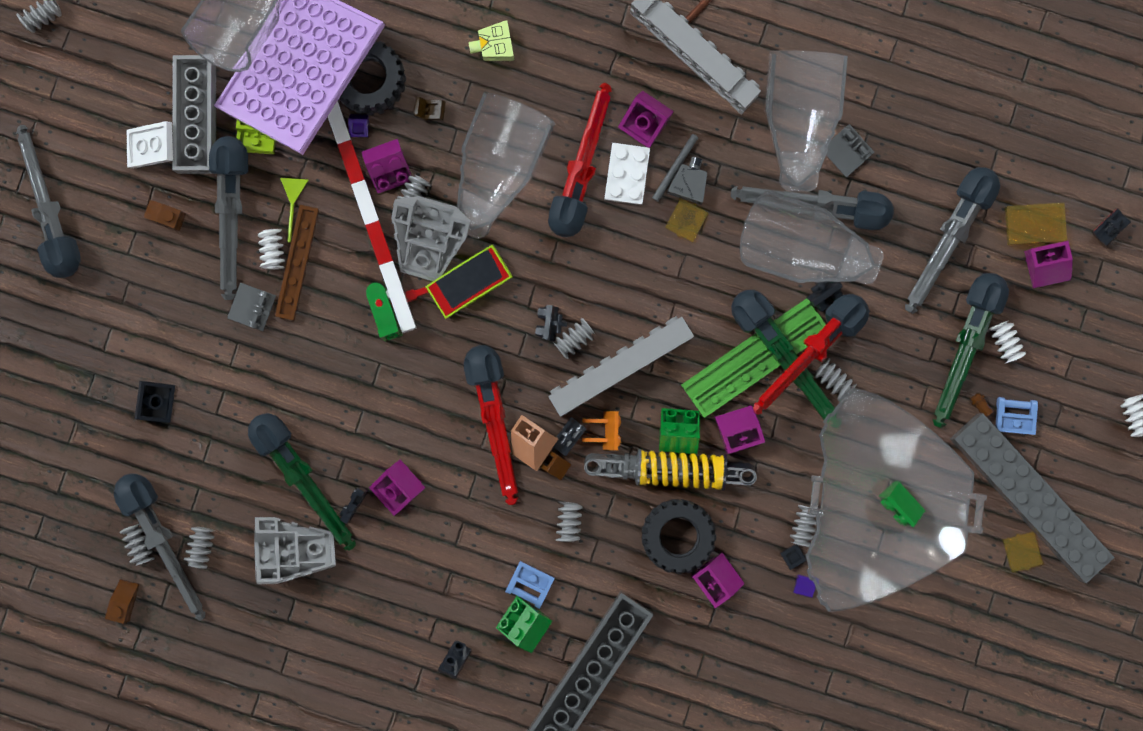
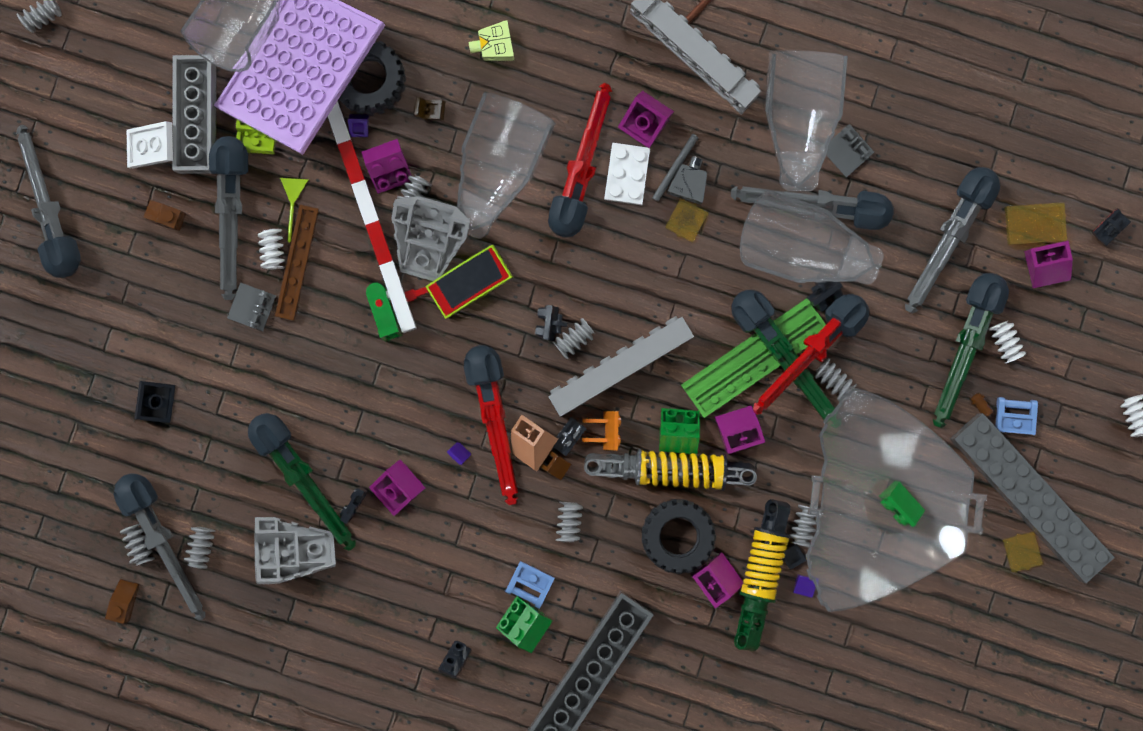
none -> dark purple slope [447,442,471,465]
none -> piece [734,499,791,651]

